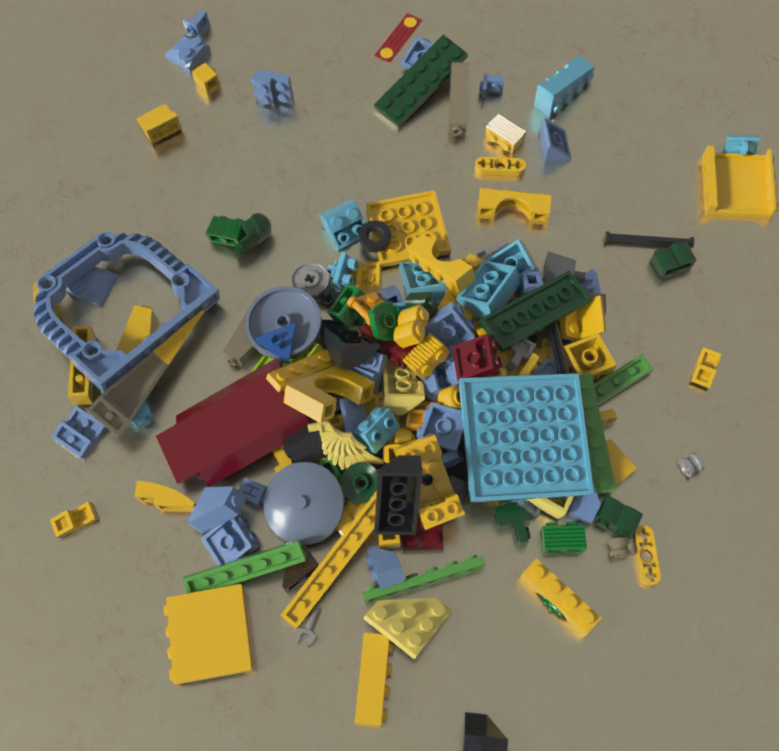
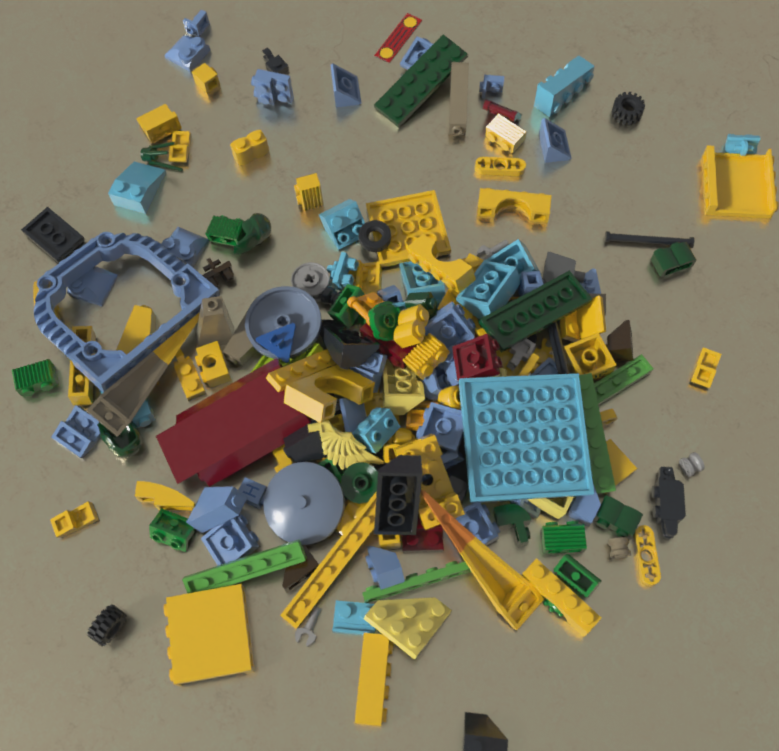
none -> green brick [12,359,59,396]
none -> black plate [21,206,85,263]
none -> black tyre [87,604,127,647]
none -> dark green hair [97,422,142,458]
none -> medium azure slope [108,161,166,214]
none -> dark green plant [140,142,183,171]
none -> green bracket [149,508,196,552]
none -> medium blue slope [161,227,209,267]
none -> yellow slope [169,131,191,162]
none -> yellow hinge [173,348,206,401]
none -> yellow brick [195,341,232,388]
none -> dark tan slope [196,296,234,347]
none -> dark brown hips [202,258,234,287]
none -> yellow brick [230,130,269,166]
none -> black plate [262,47,289,74]
none -> yellow brick [294,173,324,211]
none -> medium blue slope [330,63,361,107]
none -> medium azure plate [332,600,375,635]
none -> yellow plate [420,490,544,630]
none -> medium blue plate [455,502,500,546]
none -> dark red plate [483,99,522,122]
none -> green brick [554,554,602,597]
none -> dark brown slope [606,320,634,363]
none -> black tyre [612,92,645,125]
none -> black hinge [652,467,686,540]

